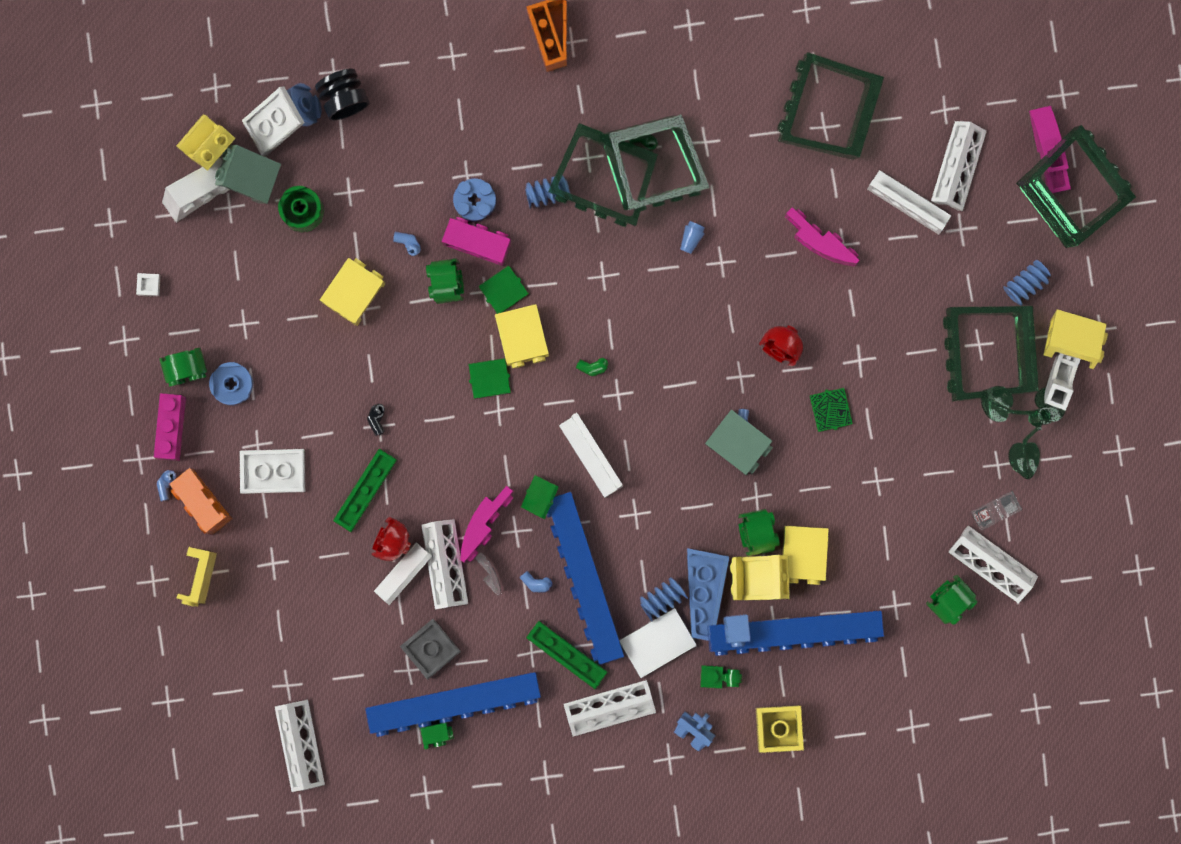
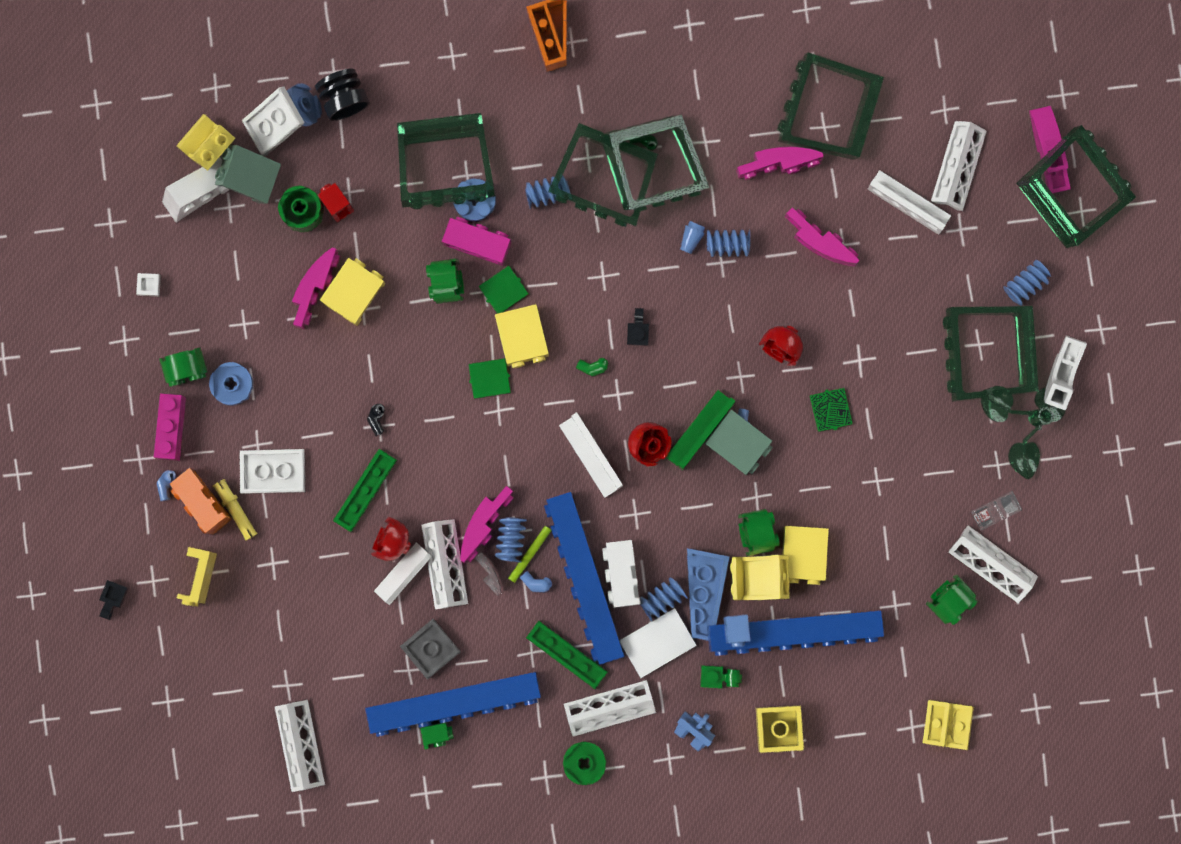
medium blue arm [393,232,421,256] -> none
green piece [521,475,559,519] -> none
light yellow panel [1044,309,1108,369] -> none
none -> black plate [99,580,129,620]
none -> light yellow pin [213,479,258,541]
none -> dark pink slope [292,248,340,329]
none -> red brick [318,183,354,223]
none -> clear green windscreen [397,113,495,210]
none -> medium blue piece [495,517,527,563]
none -> lime bar [508,526,552,583]
none -> green plate [563,741,606,785]
none -> white wedge [602,540,640,608]
none -> black plate [627,308,649,346]
none -> red cylinder [628,422,672,466]
none -> green fence [666,390,736,471]
none -> medium blue piece [707,230,750,257]
none -> dark pink slope [736,147,824,180]
none -> light yellow slope [923,700,974,750]

